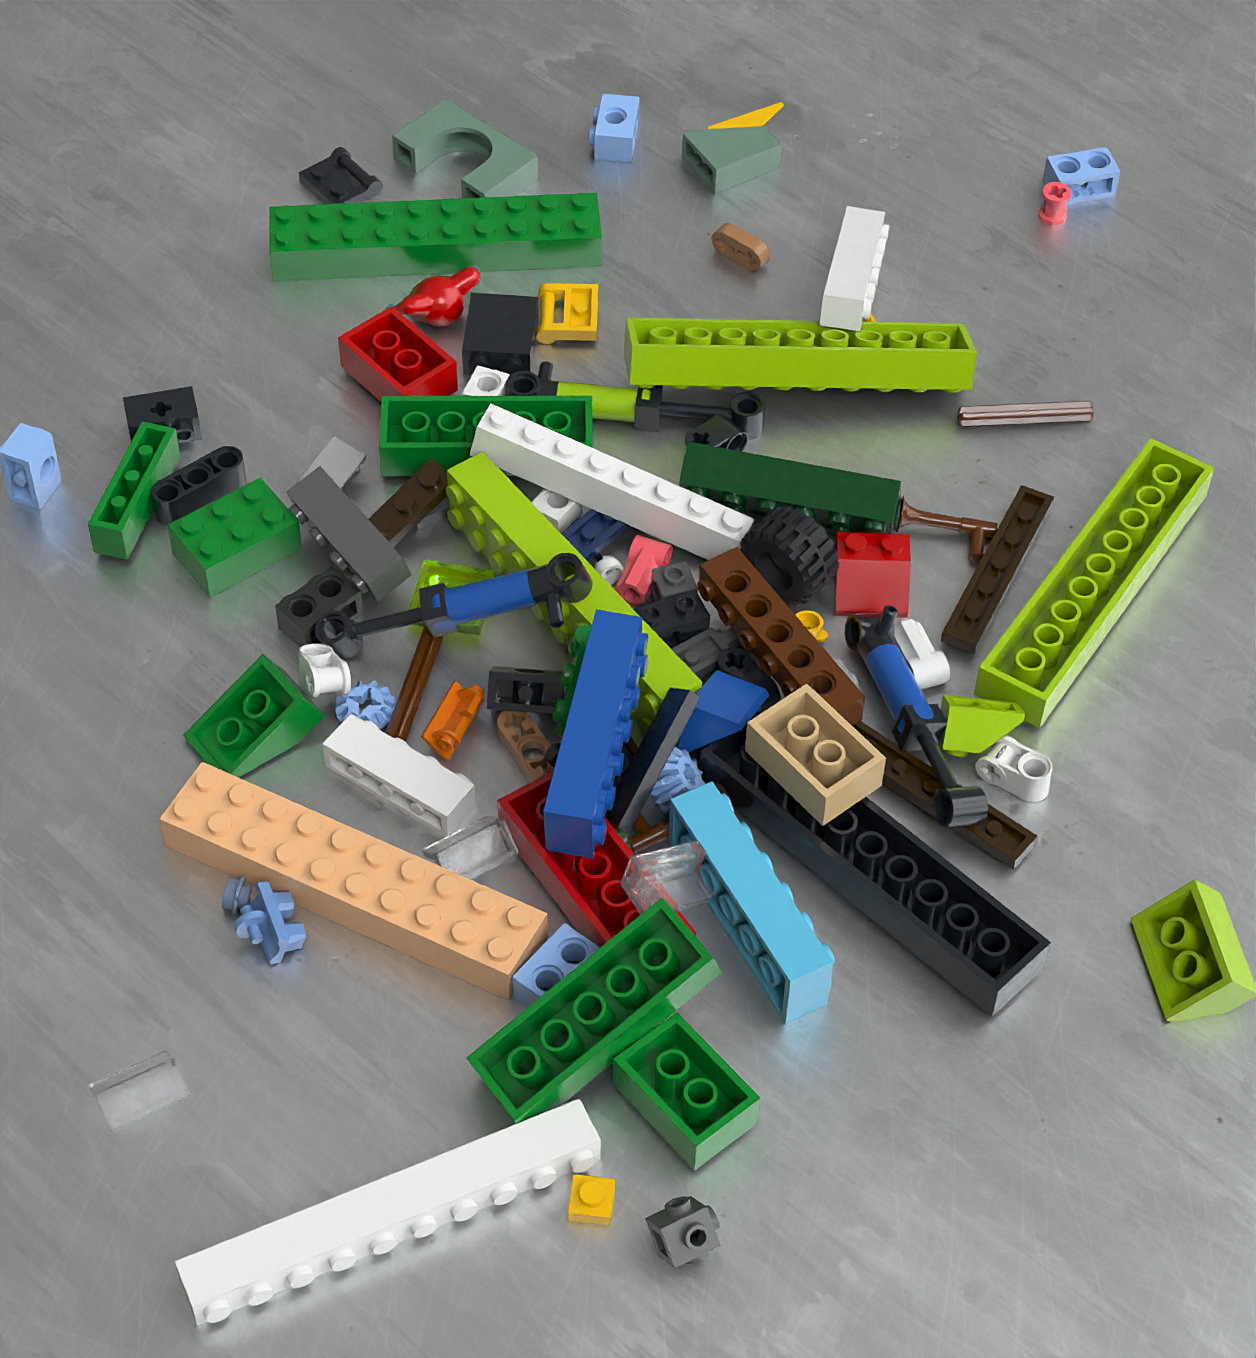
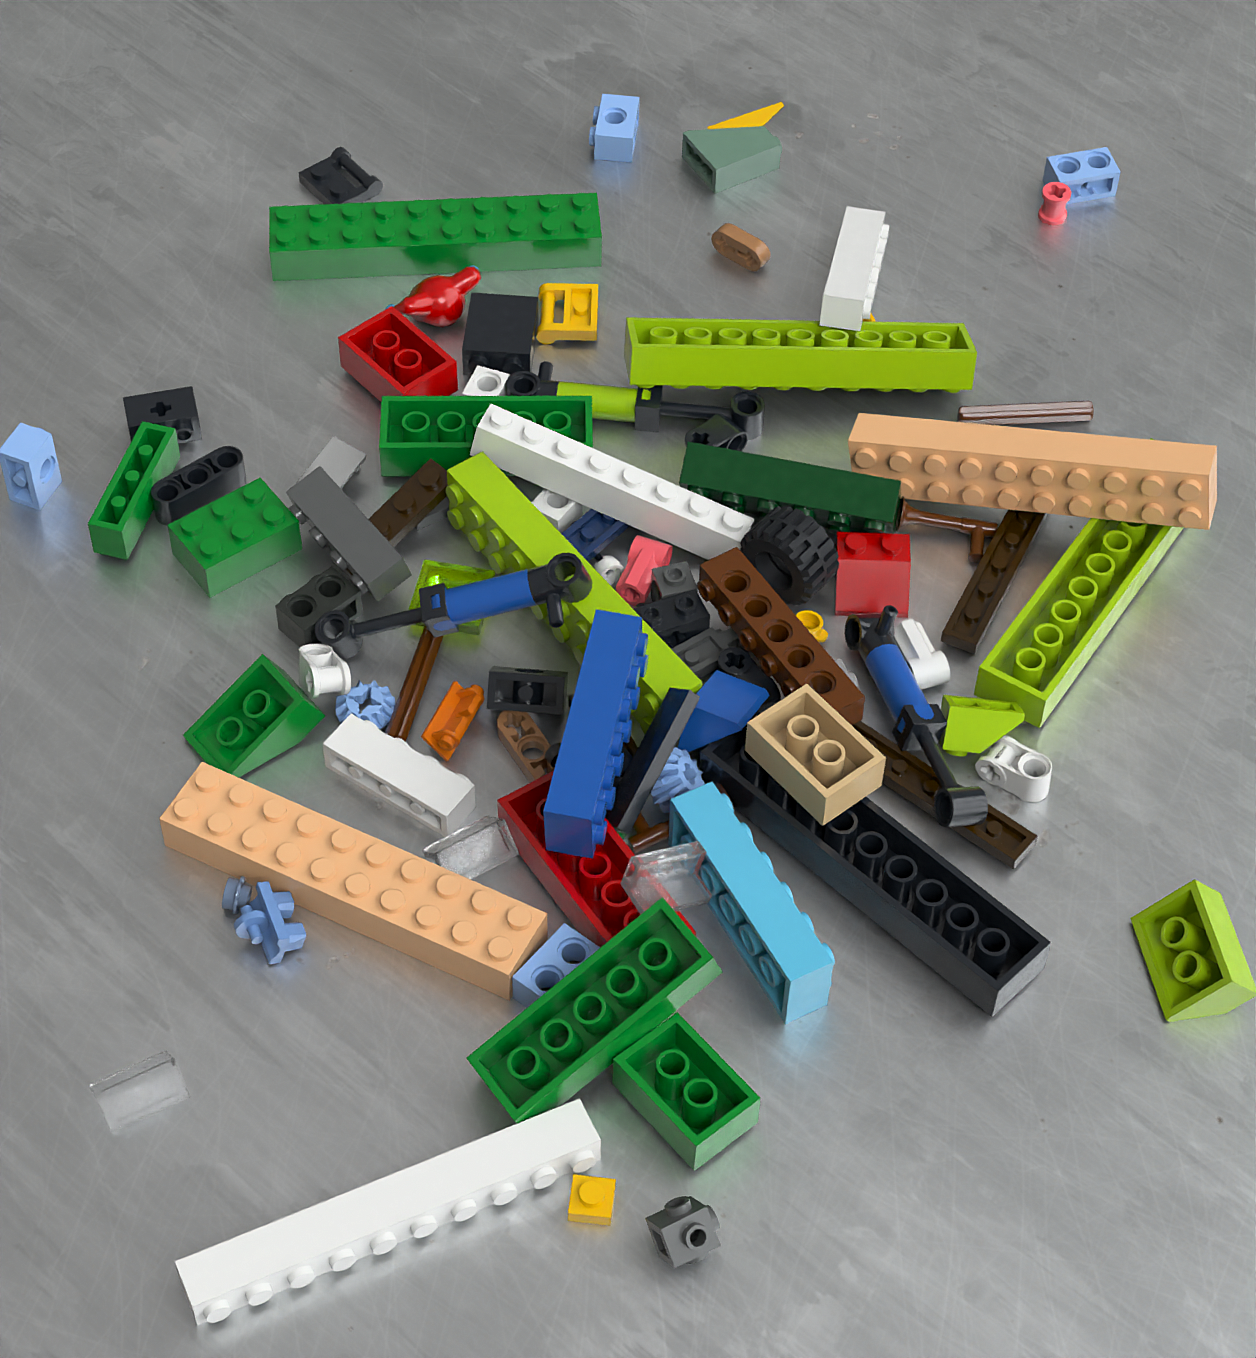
sand green arch [392,98,538,198] -> none
green plate [552,625,591,737] -> none
none -> light nougat brick [848,413,1217,530]

